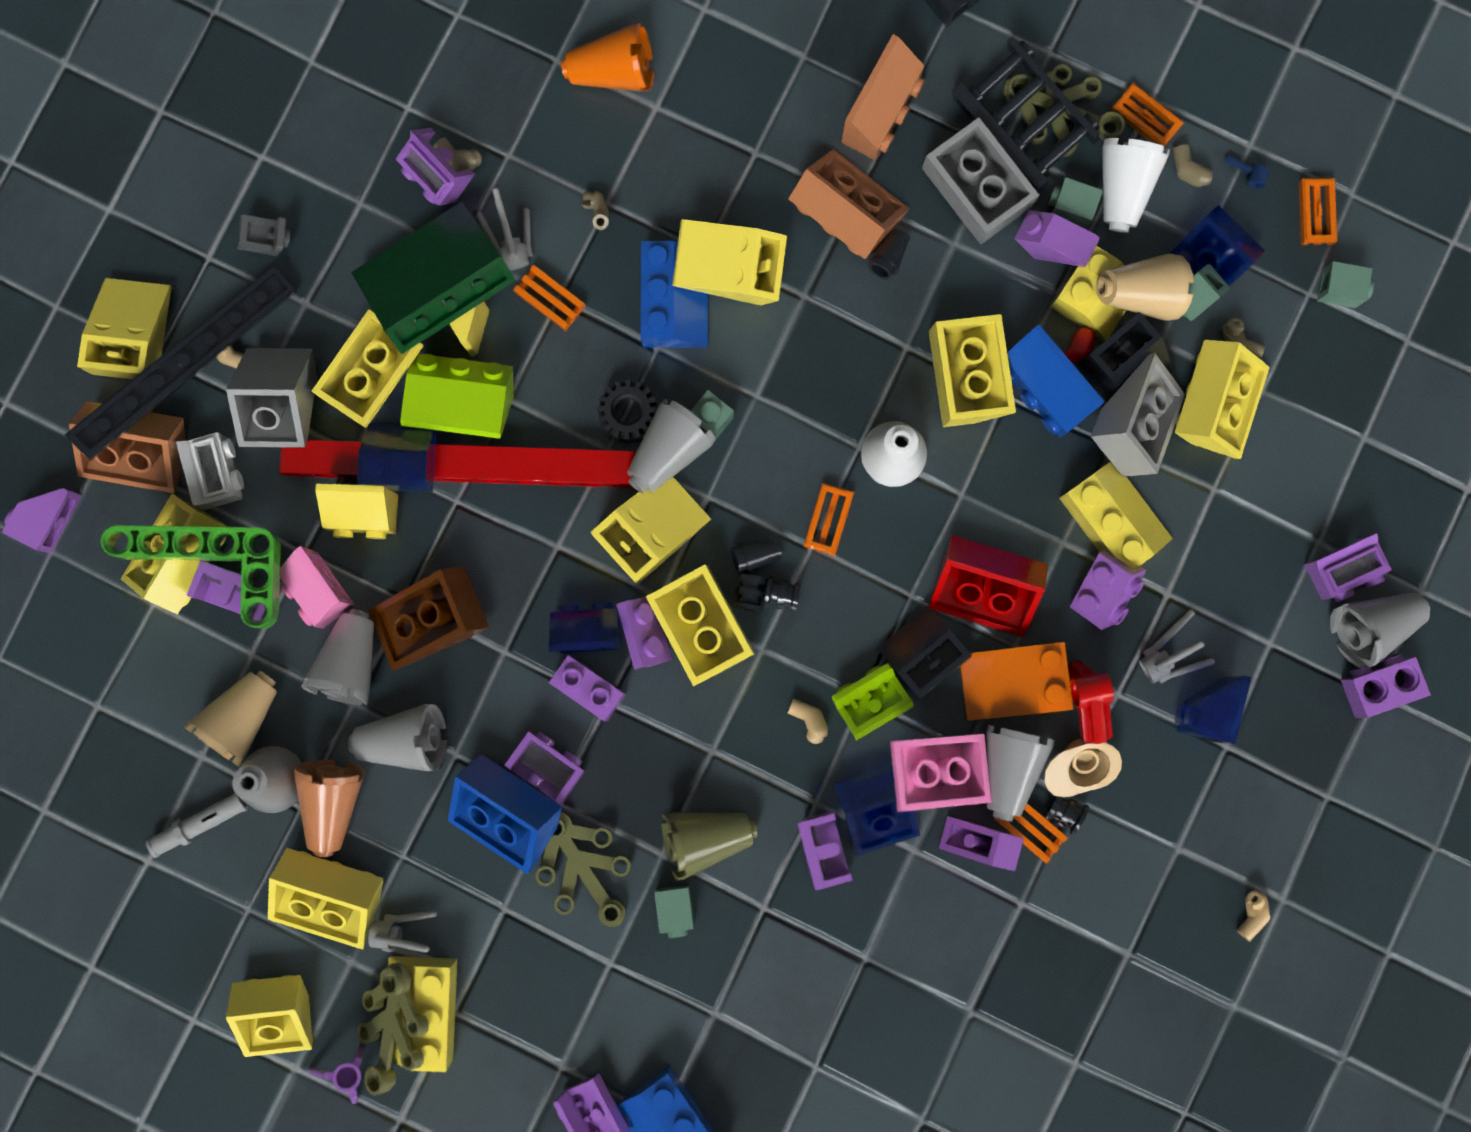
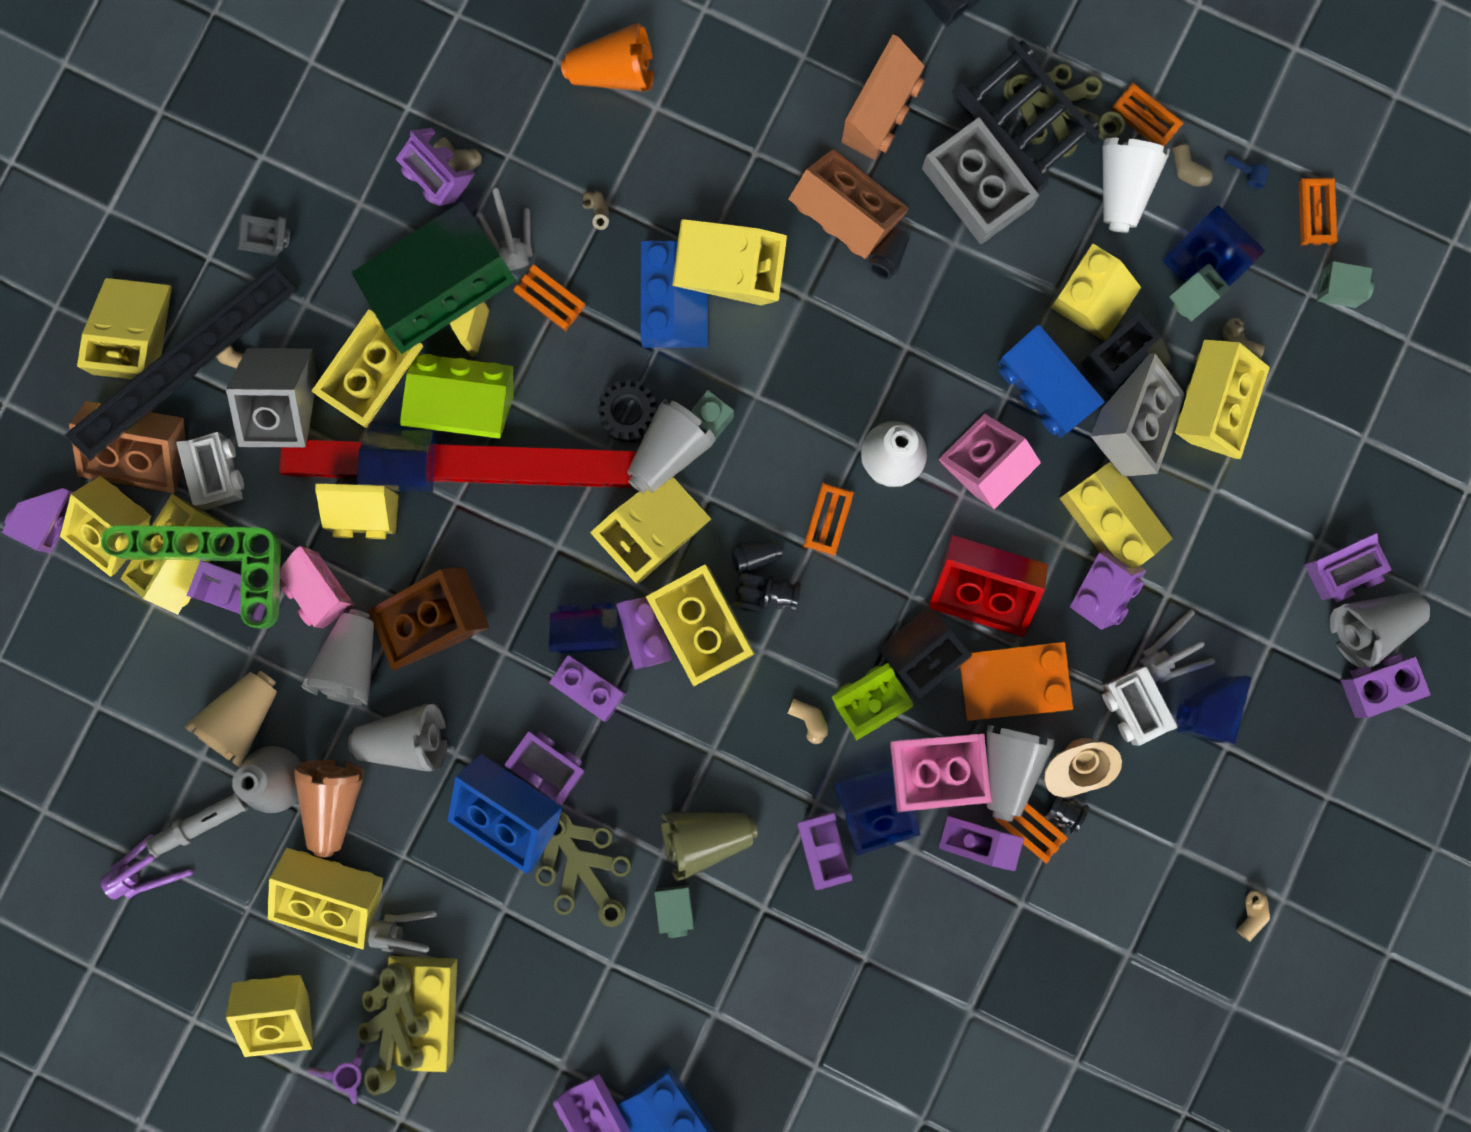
light yellow slope [929,314,1016,427] -> none
medium lavender slope [1014,210,1100,267] -> none
sand green brick [1047,178,1103,229] -> none
red arm [1063,327,1095,365] -> none
red piece [1068,660,1114,744] -> none
tan cone [1095,254,1194,321] -> none
none -> light yellow slope [60,476,151,577]
none -> medium lavender plant [100,834,193,900]
none -> bright pink slope [939,414,1041,509]
none -> white window [1102,667,1178,746]

